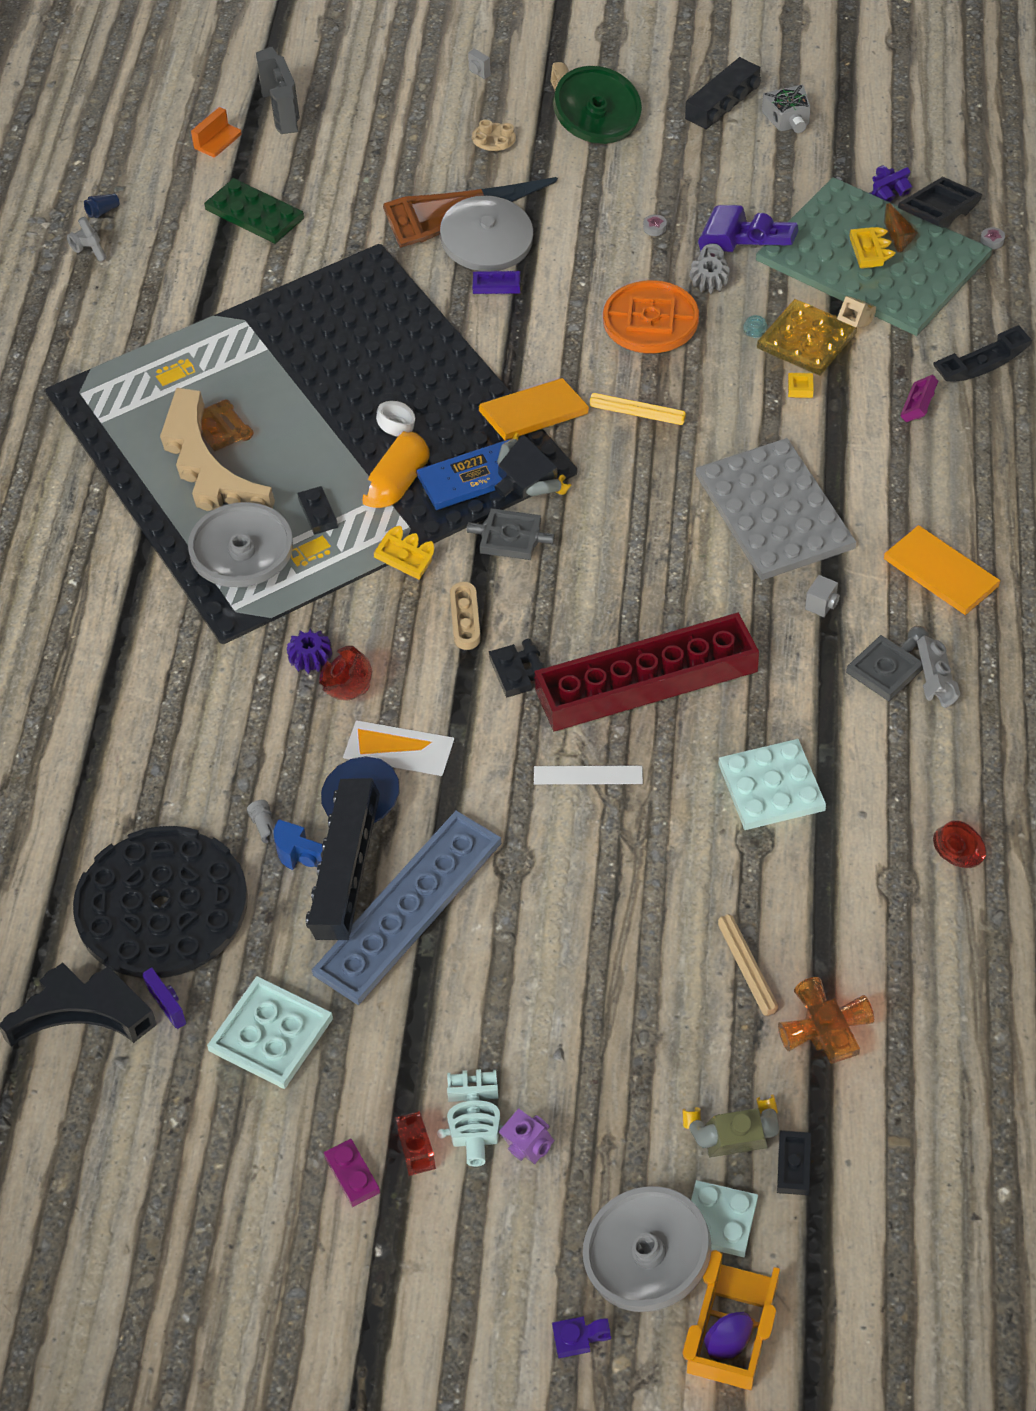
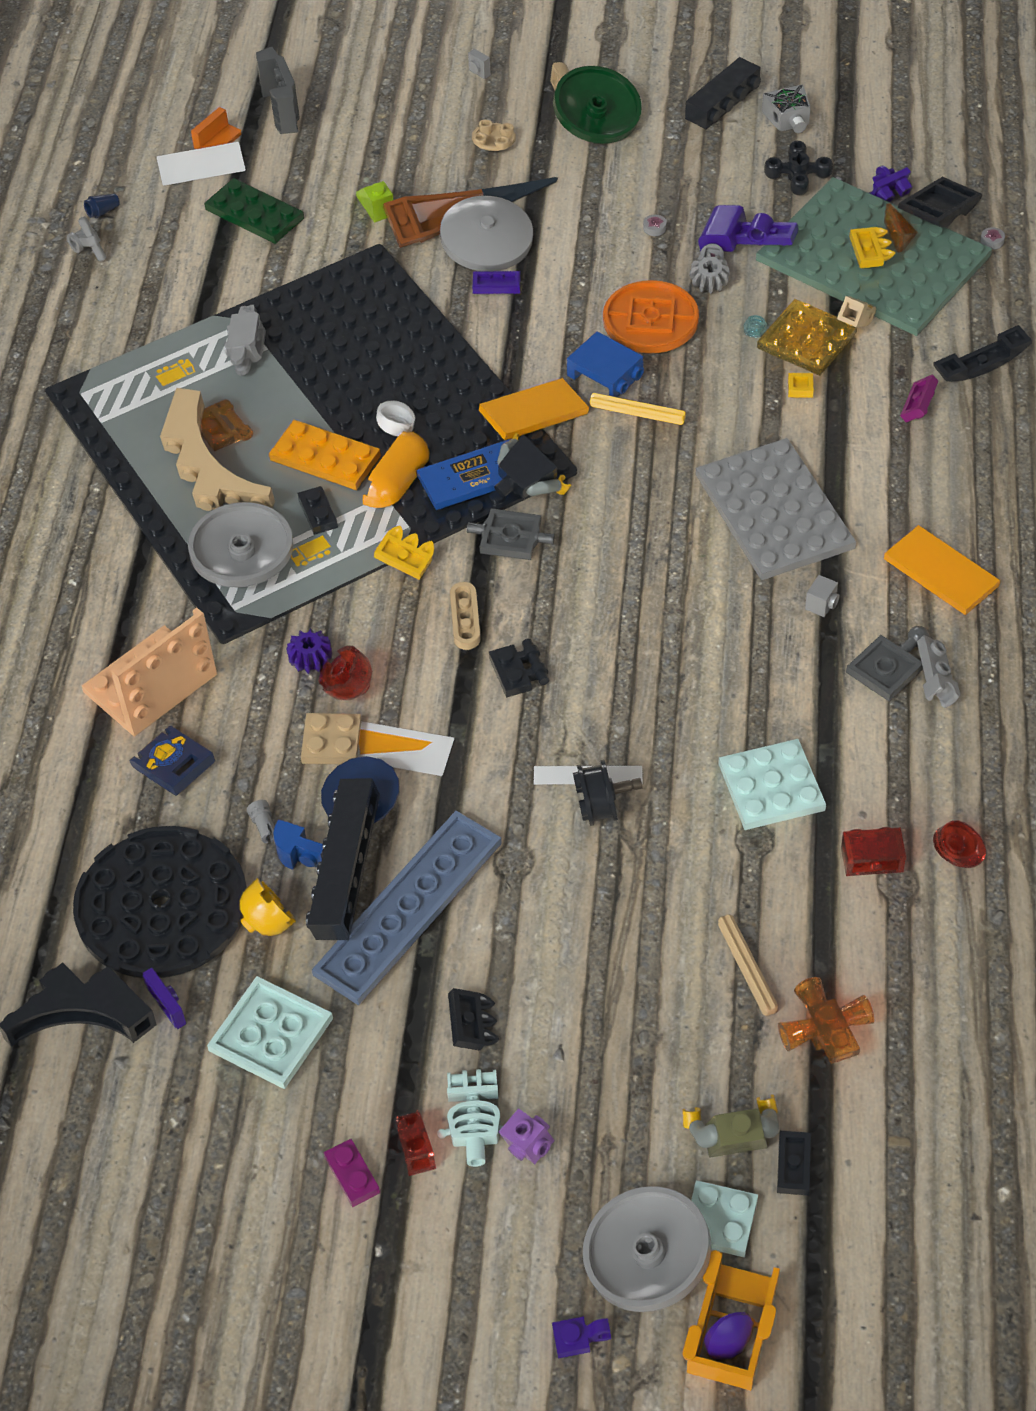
dark red brick [535,612,759,732] -> none
none -> light nougat bracket [82,608,217,737]
none -> dark blue container [129,726,216,796]
none -> white sticker [157,142,245,186]
none -> light grey hinge [224,305,266,376]
none -> yellow cylinder [240,878,296,936]
none -> light orange plate [269,420,381,491]
none -> tan plate [301,713,362,764]
none -> lime slope [356,181,394,223]
none -> black plate [448,988,499,1051]
none -> blue panel [567,331,644,397]
none -> black wheel [573,759,643,826]
none -> black gear [764,140,833,195]
none -> clear red brick [841,827,906,876]

